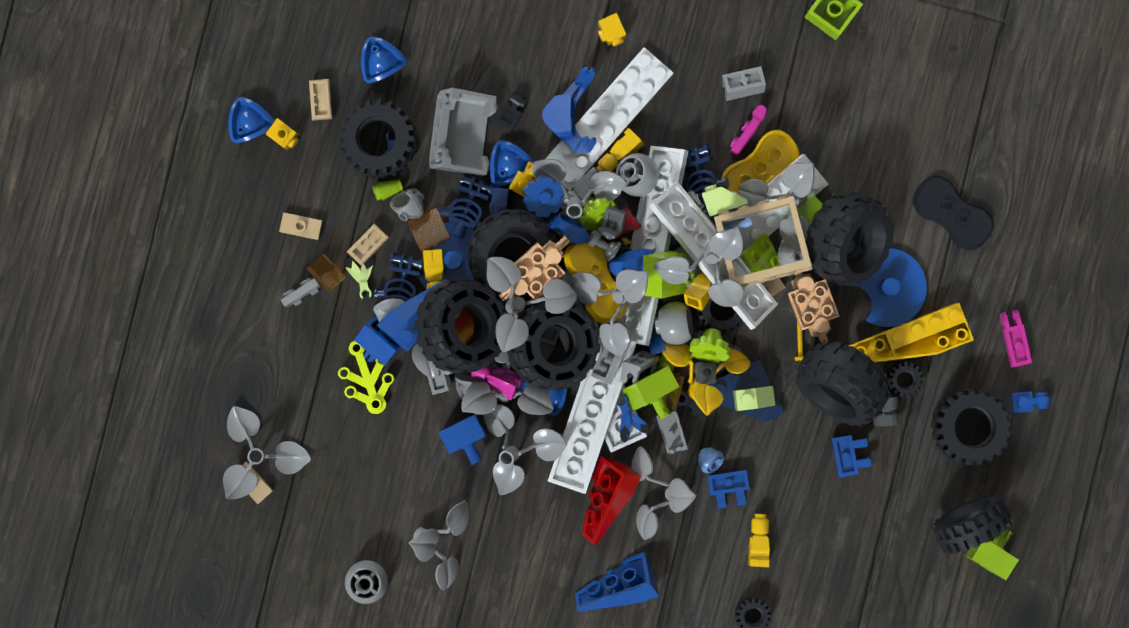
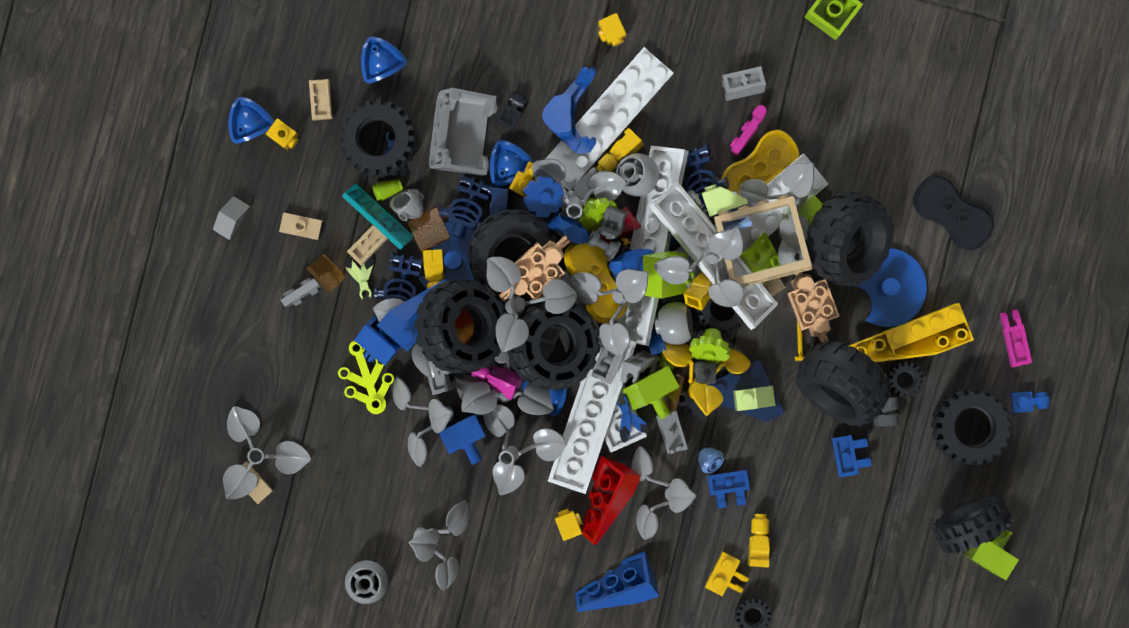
none -> light grey slope [213,196,251,240]
none -> teal tile [342,184,414,250]
none -> light grey plant [393,376,454,467]
none -> yellow brick [555,508,583,541]
none -> yellow hinge [704,551,749,596]

